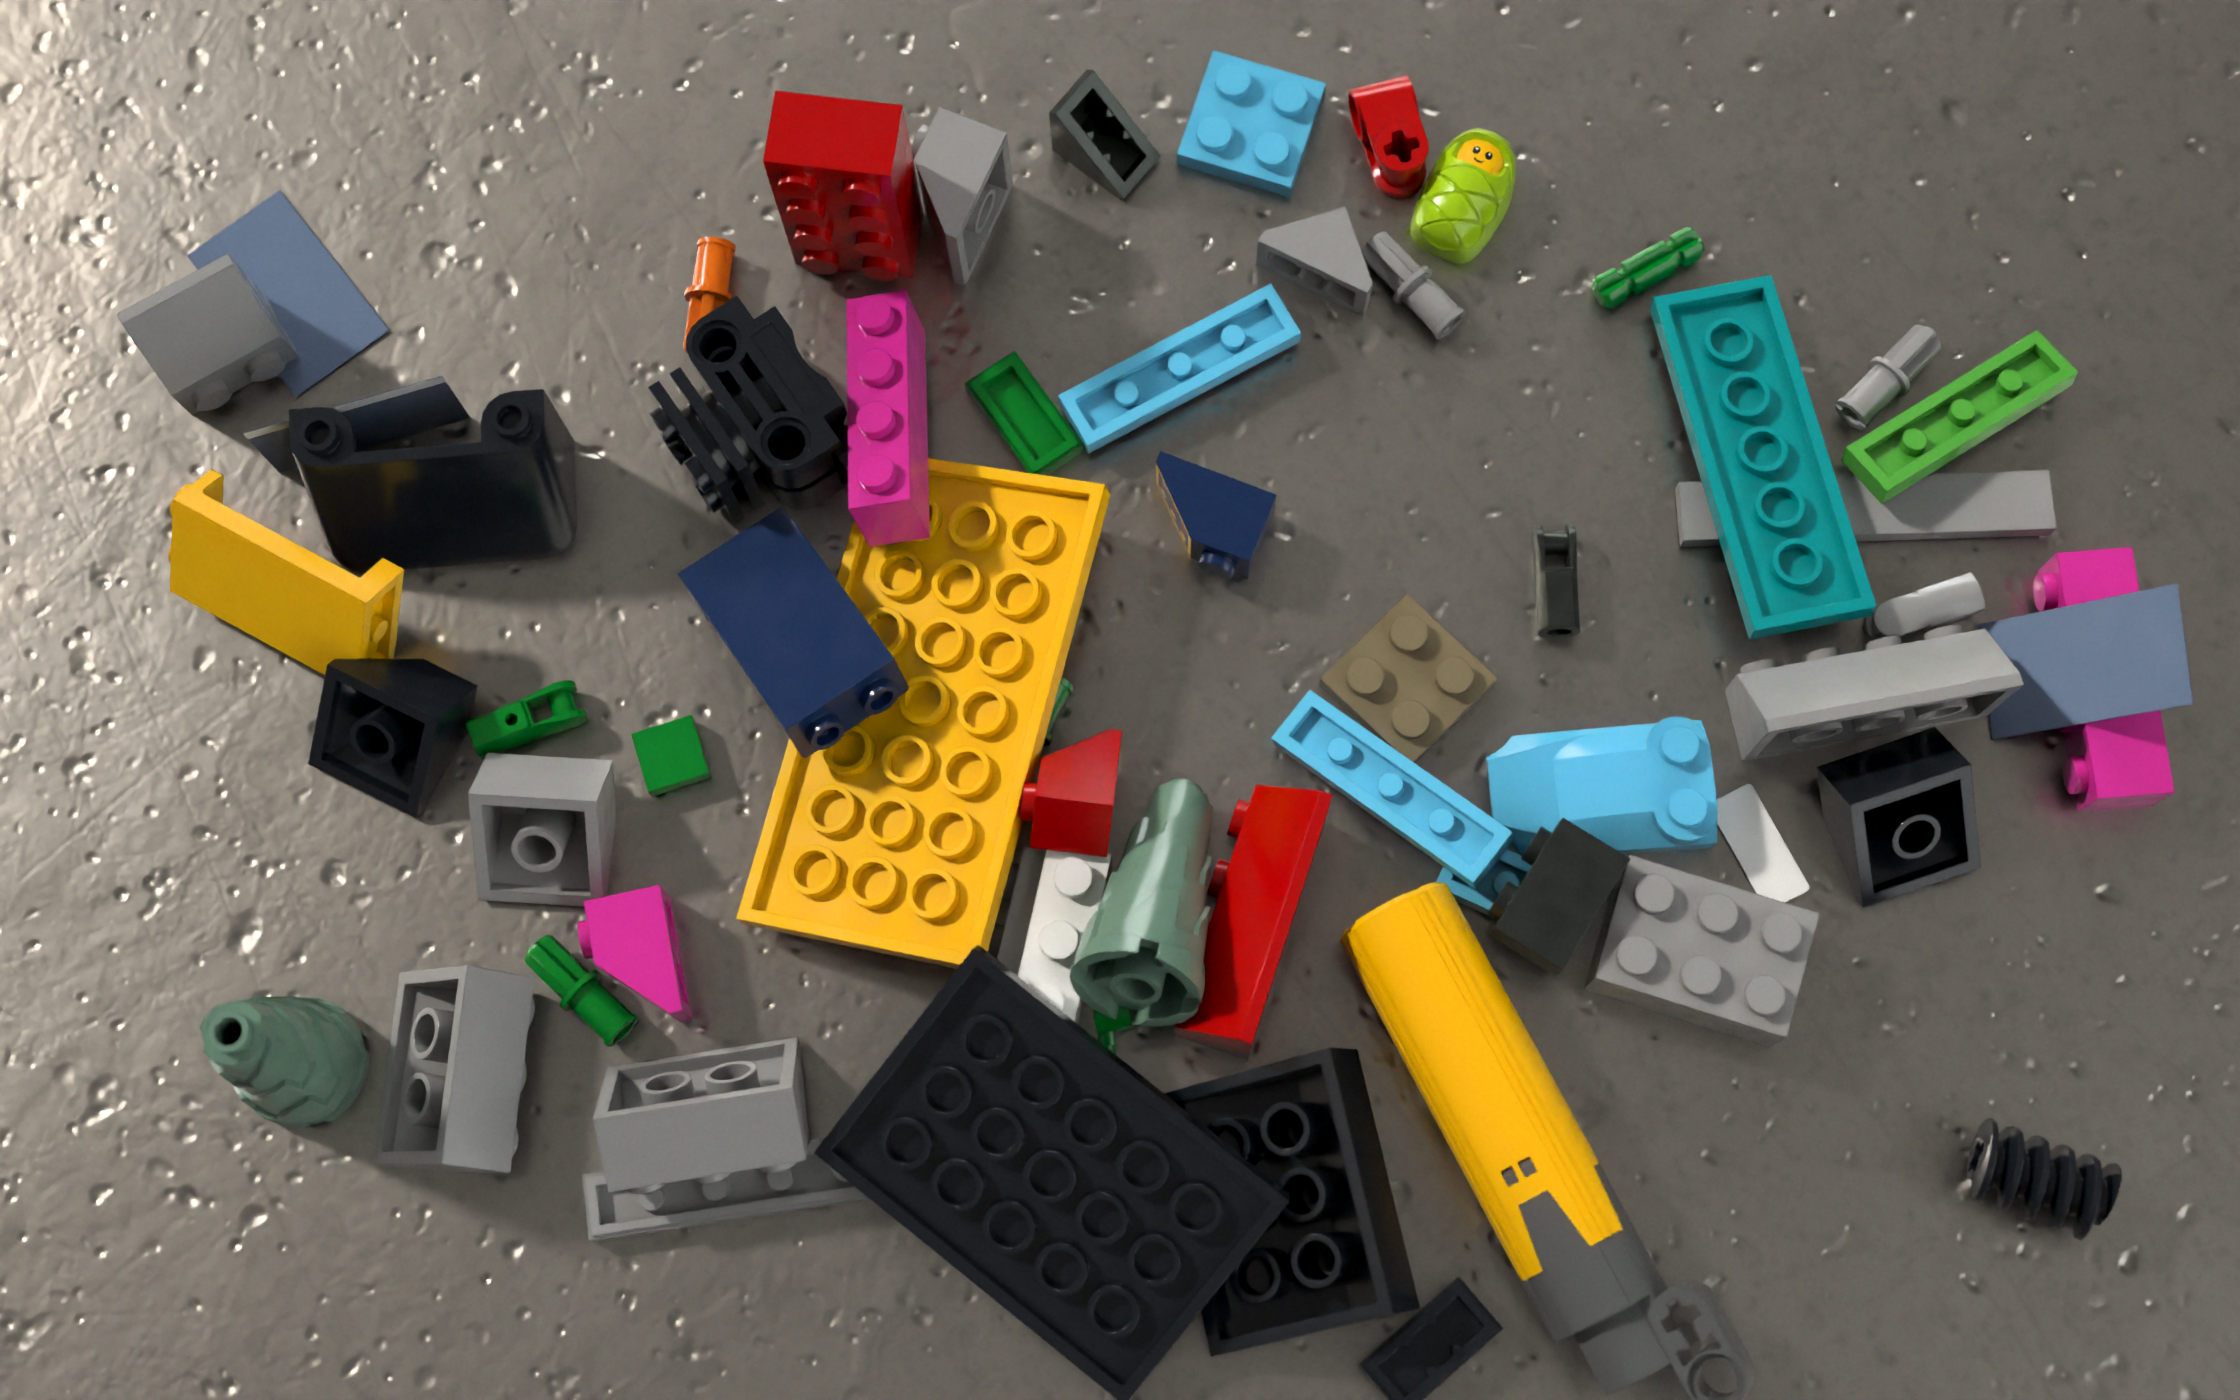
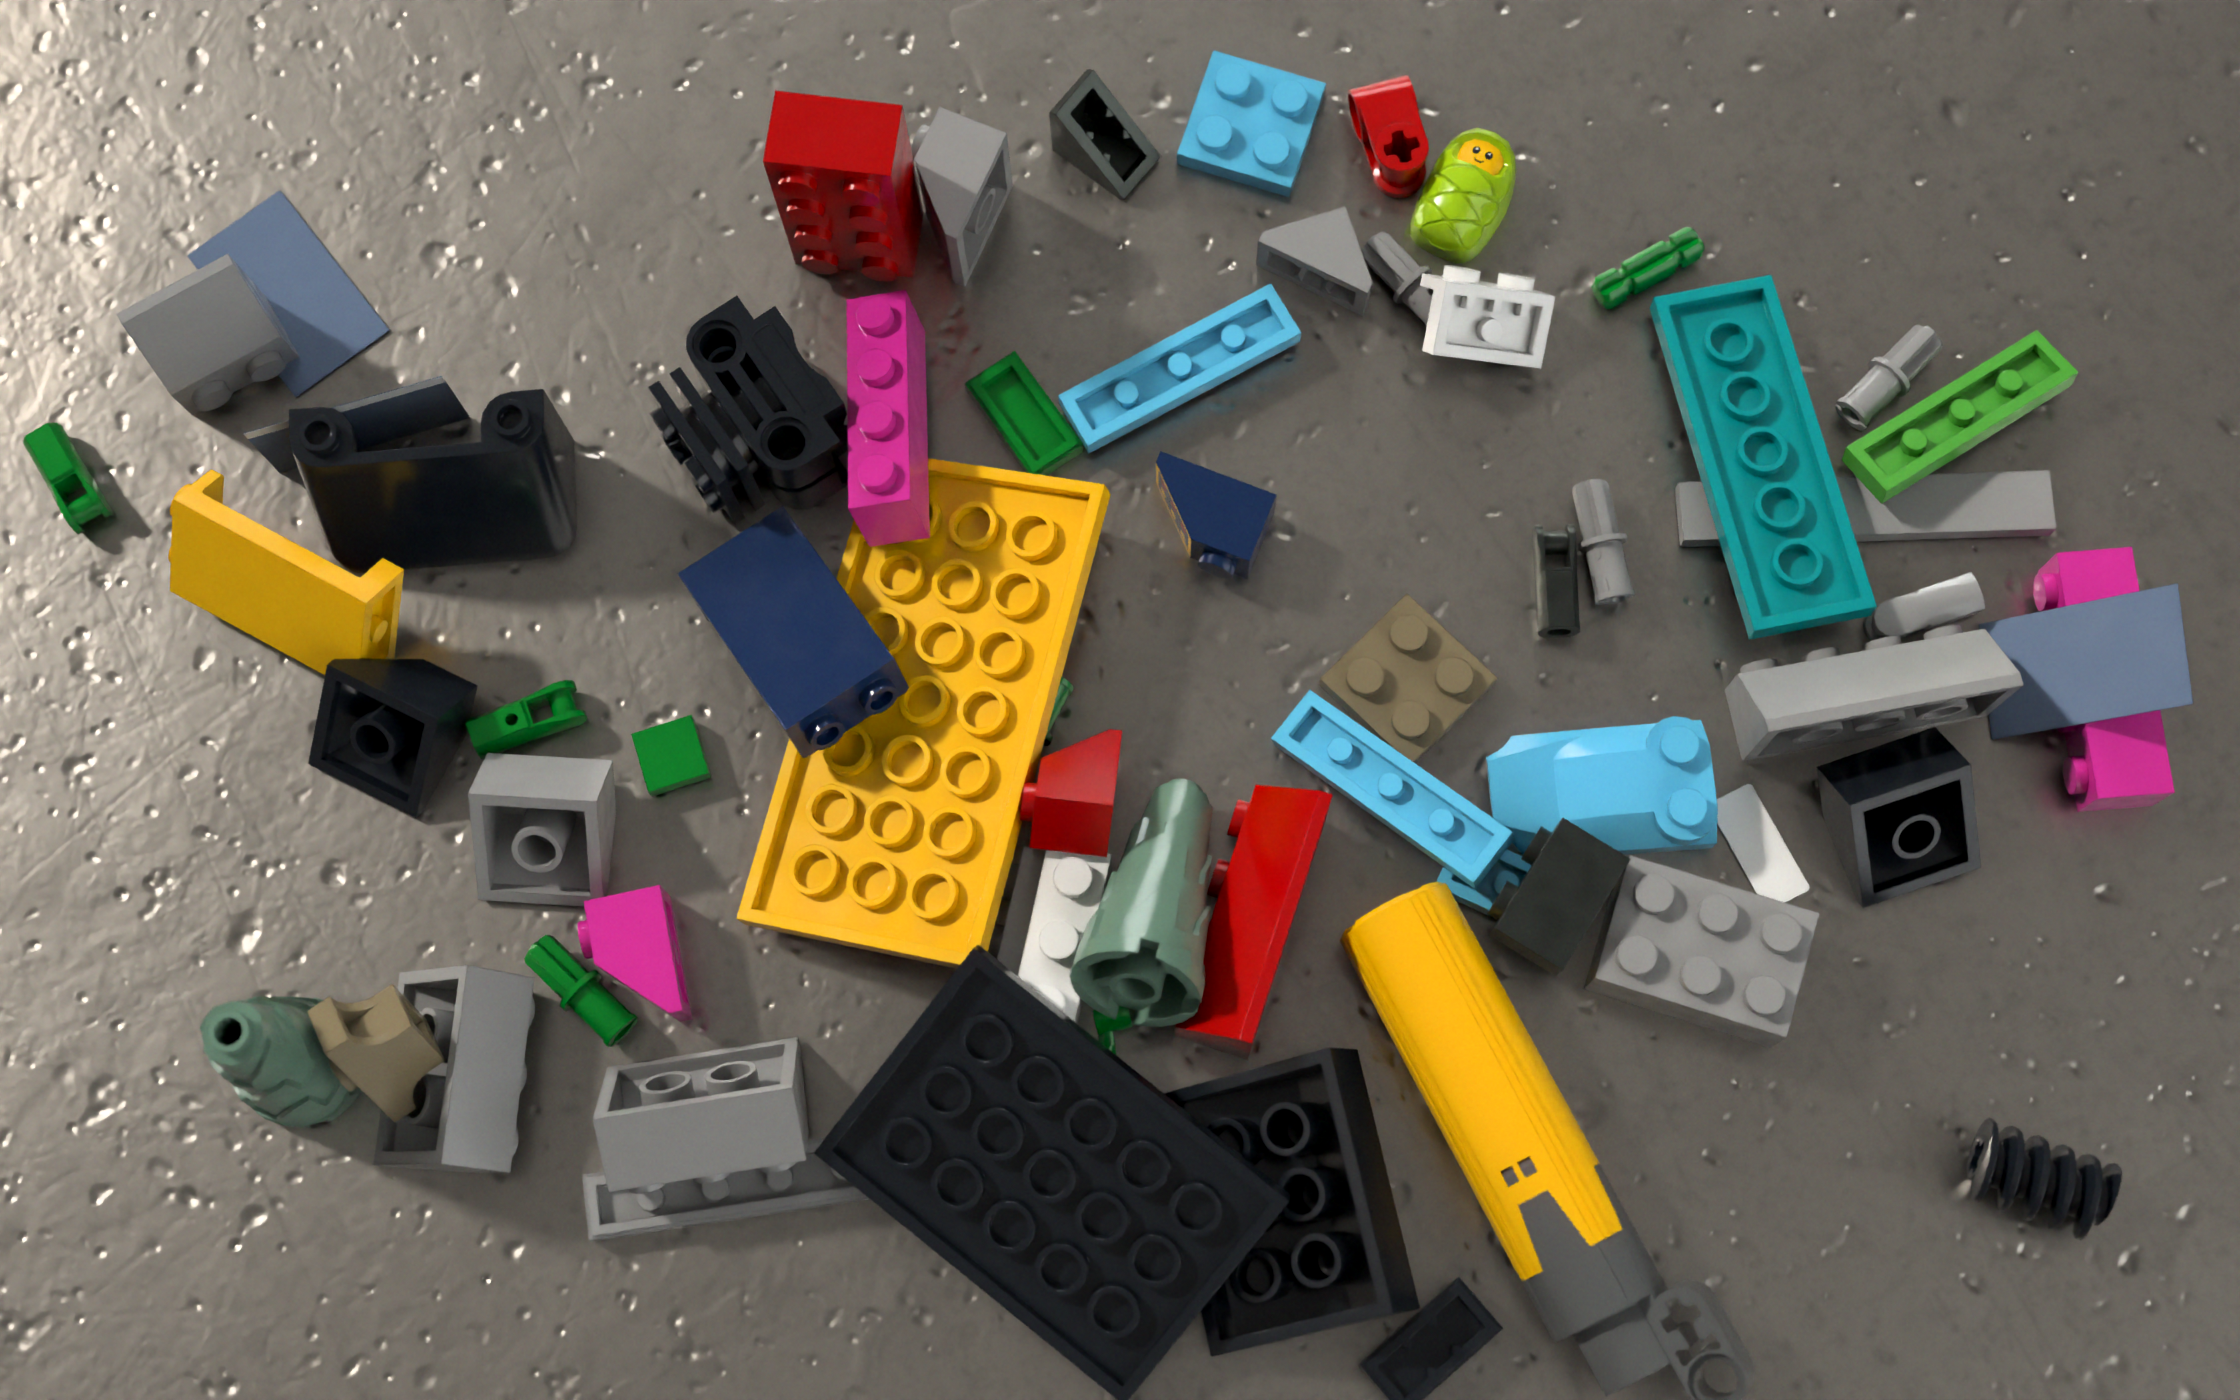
orange axle [683,236,736,353] -> none
none -> green bar [23,423,113,534]
none -> dark tan brick [307,984,445,1123]
none -> white bracket [1420,265,1555,369]
none -> light grey axle [1572,479,1635,605]

